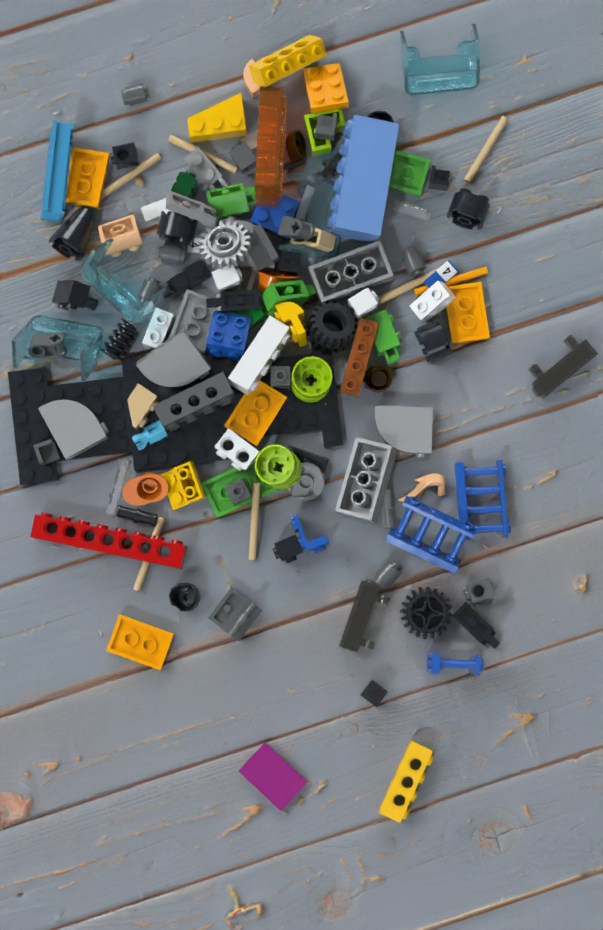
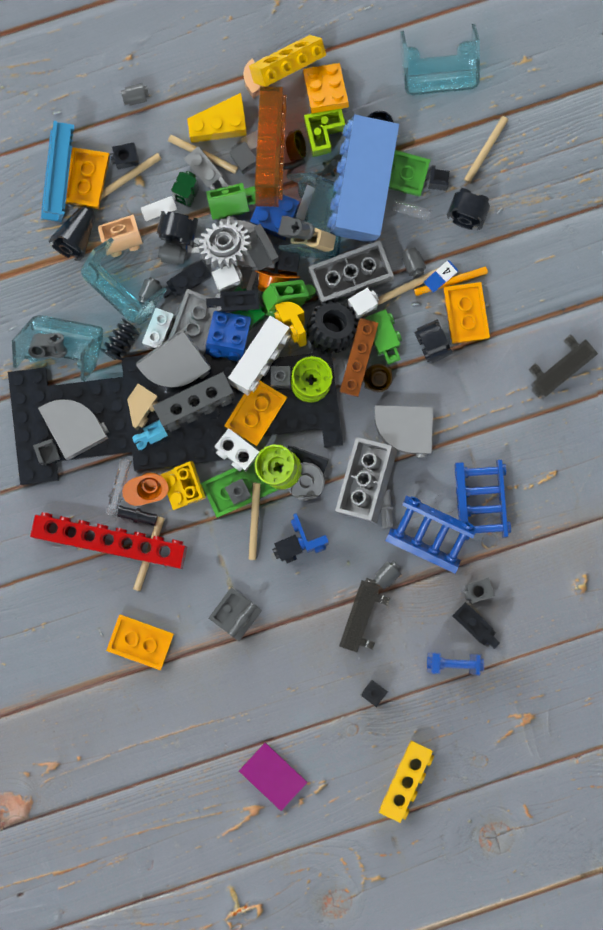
black brick [52,280,98,311] -> none
light grey hinge [166,191,216,226] -> none
black hair [169,582,201,612] -> none
dark grey panel [315,113,337,141] -> none
light nougat piece [397,473,446,502] -> none
black gear [400,587,453,639] -> none
white brick [410,281,456,323] -> none

